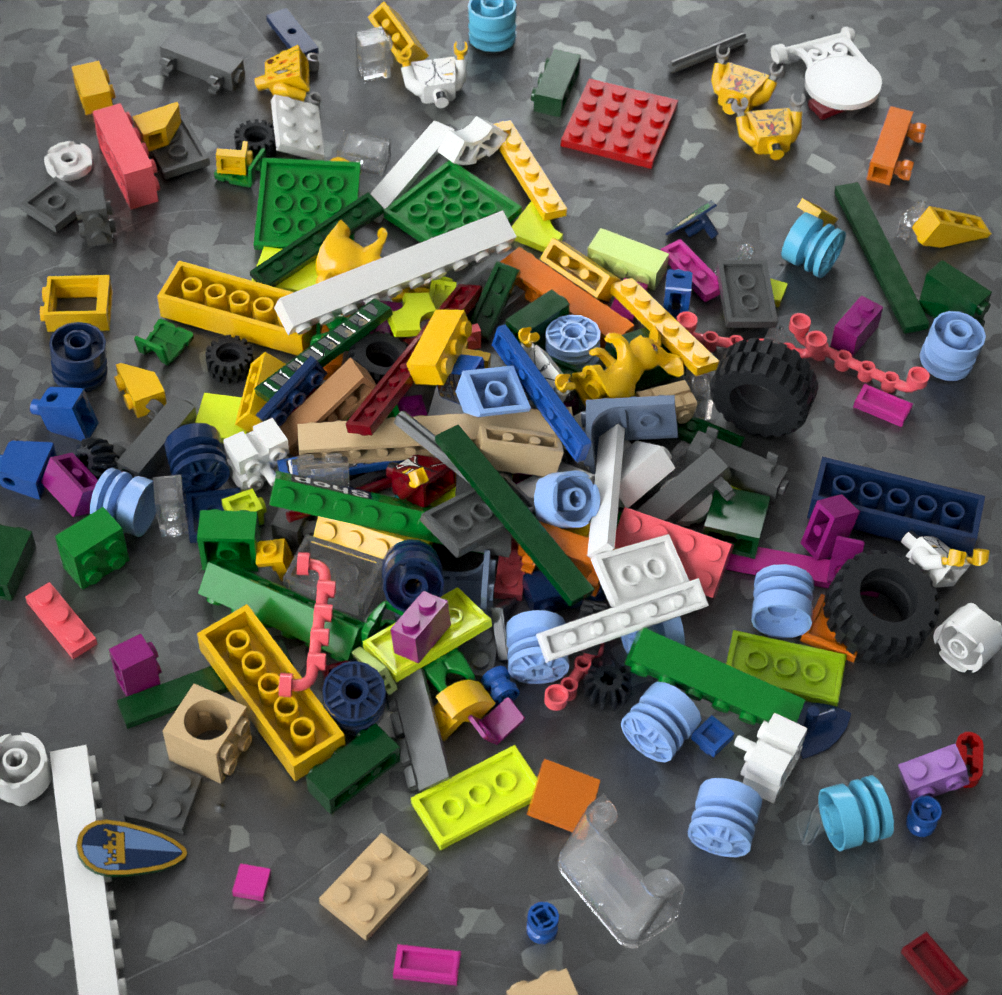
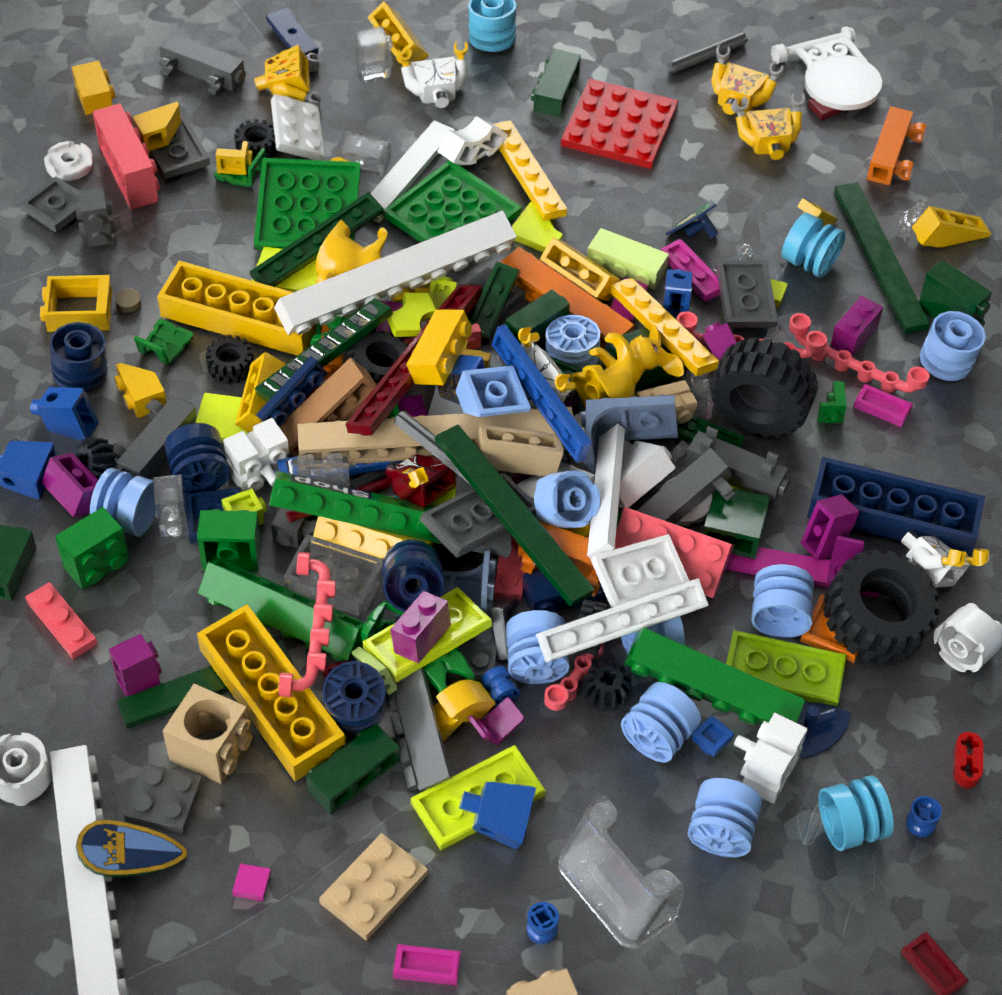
yellow bracket [256,538,294,582] -> none
orange tile [527,759,601,836] -> none
medium lavender brick [898,744,969,803] -> none
none -> dark tan tile [115,288,141,313]
none -> blue torso [459,782,536,849]
none -> magenta brick [702,321,736,362]
none -> green bracket [817,381,847,423]

